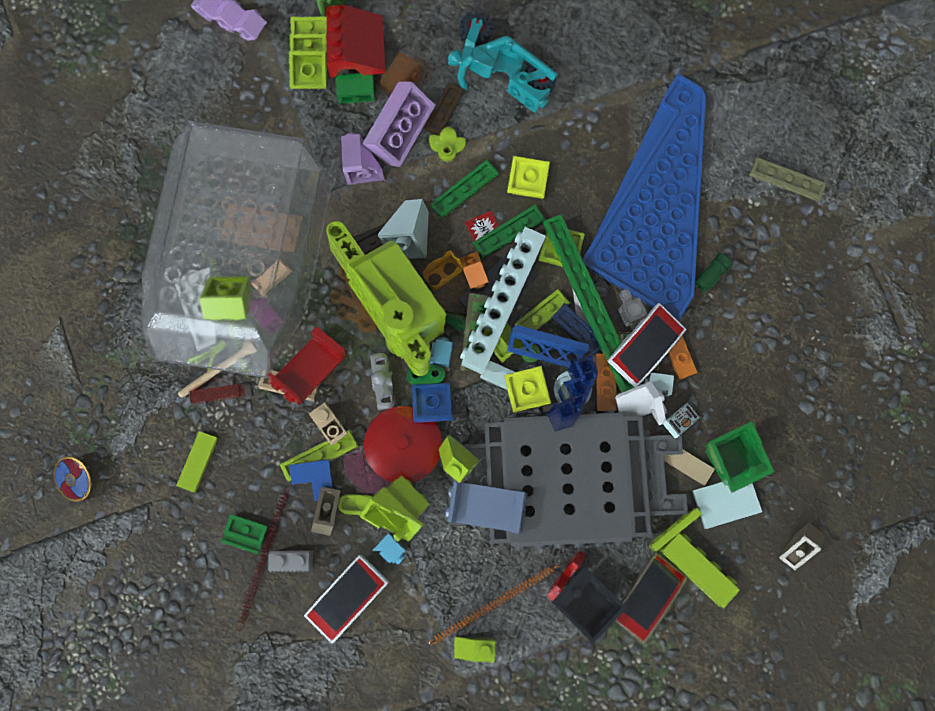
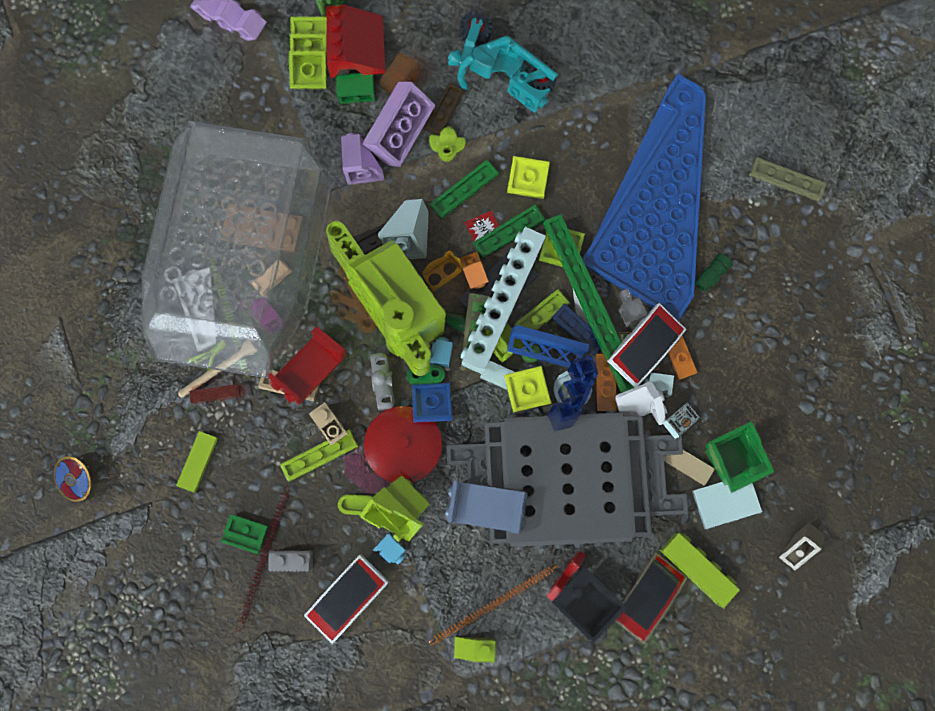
lime slope [199,276,250,320] -> none
blue tile [289,459,333,501] -> none
dark tan slope [311,487,340,536] -> none
lime slope [439,435,479,483] -> none
lime tile [648,508,702,551] -> none

